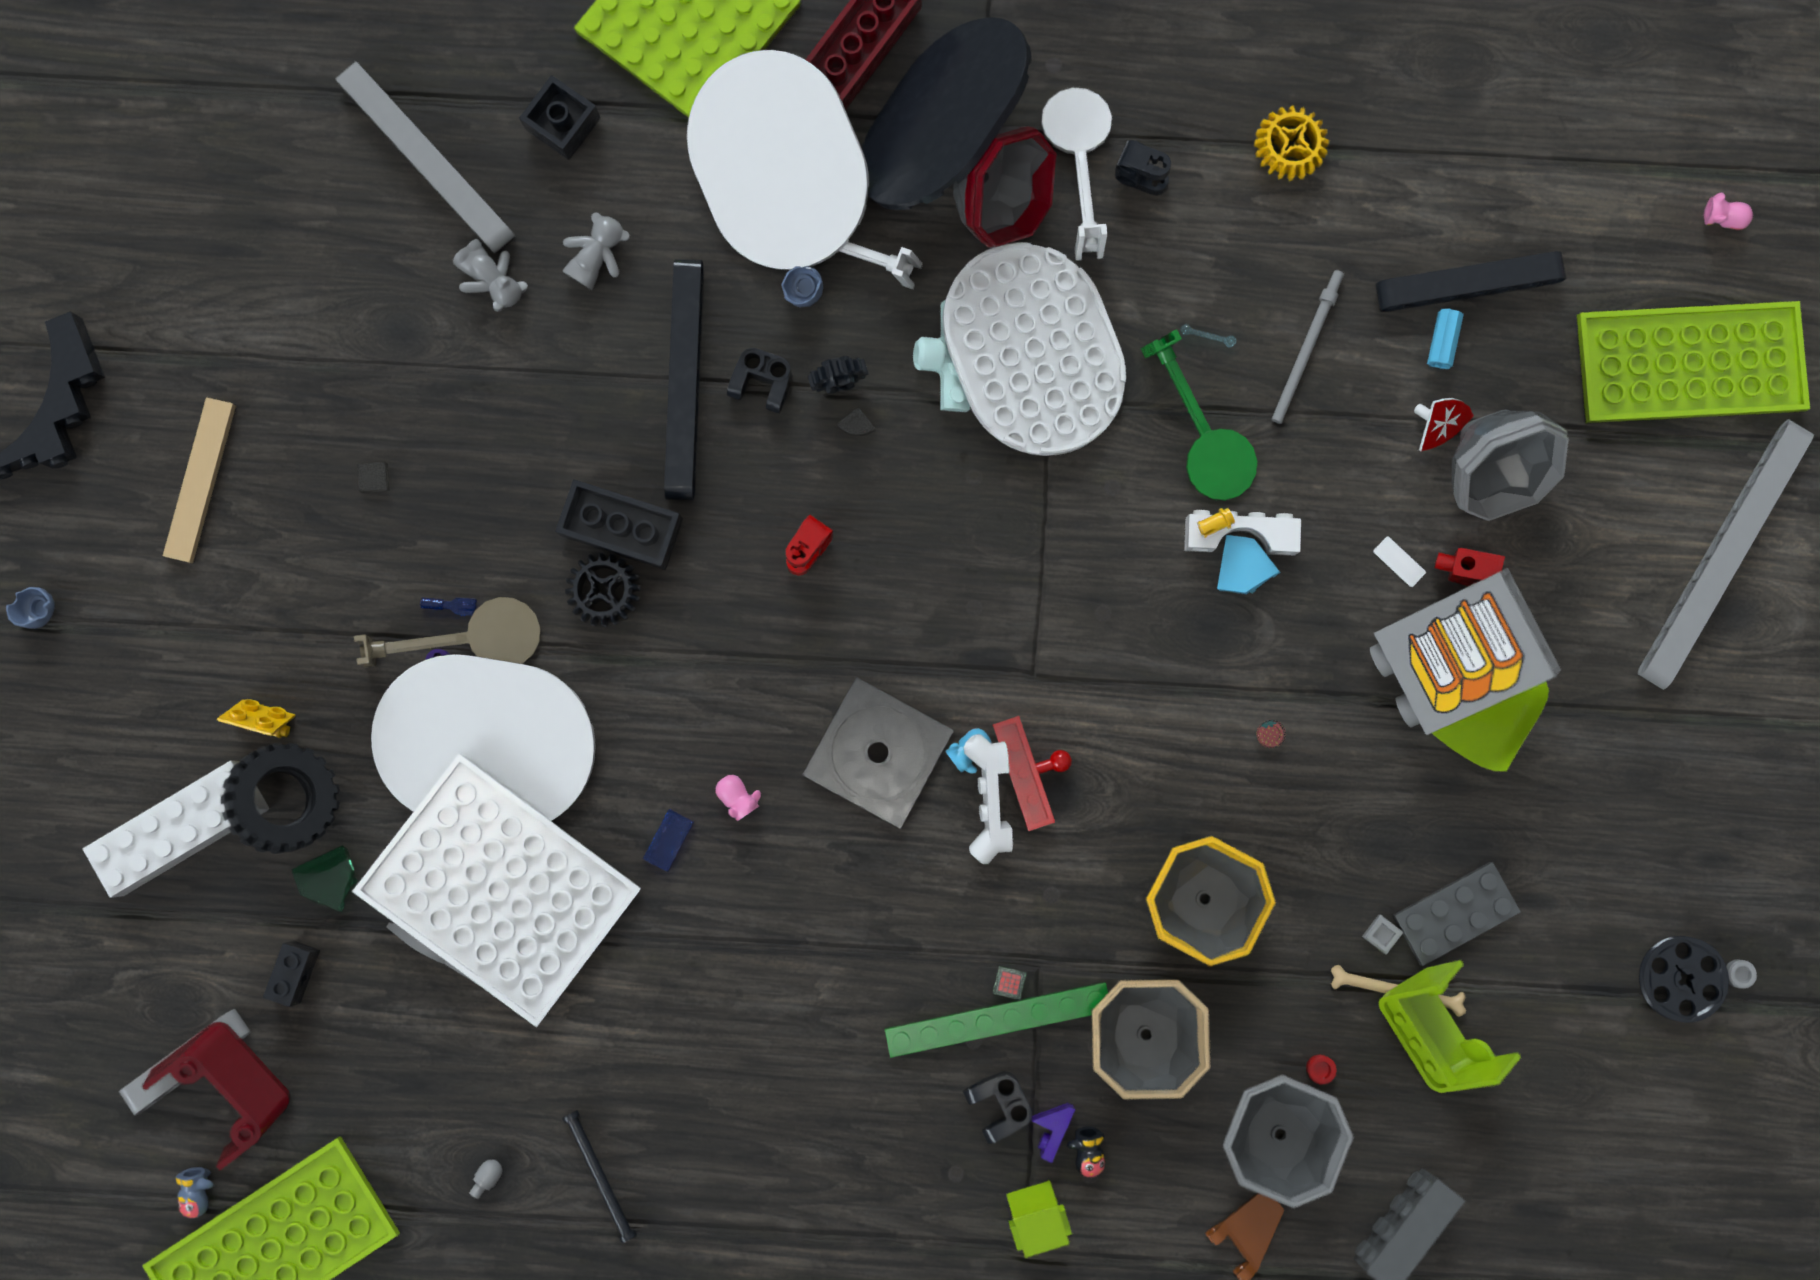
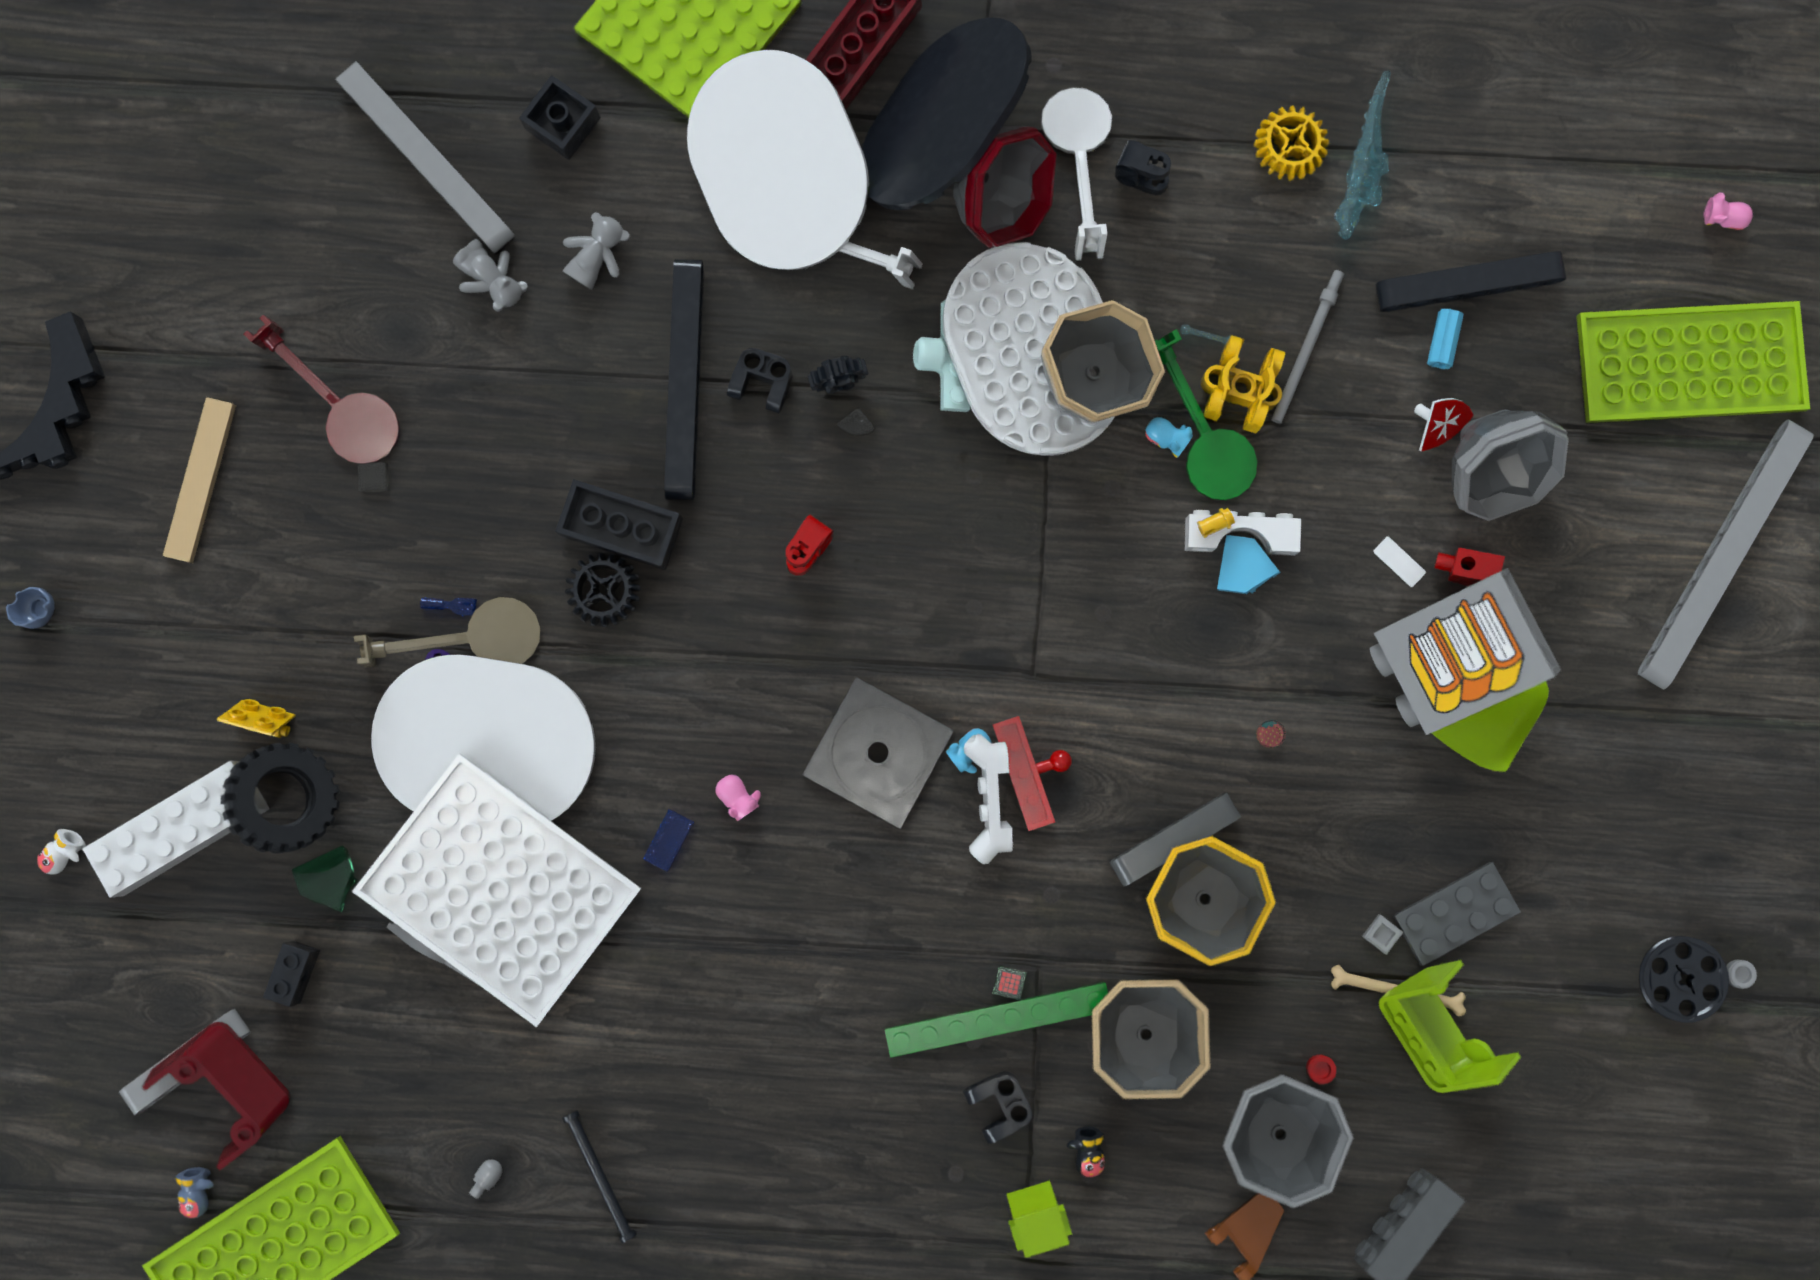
sand blue hair [781,266,823,307] -> none
dark purple slope [1031,1103,1075,1163] -> none
none -> white animal [37,829,86,875]
none -> piece [244,315,399,464]
none -> dark grey rock [1041,300,1165,422]
none -> dark grey beam [1109,792,1241,887]
none -> medium azure animal [1145,417,1193,458]
none -> yellow piece [1201,335,1285,434]
none -> clear light blue animal [1334,71,1391,240]

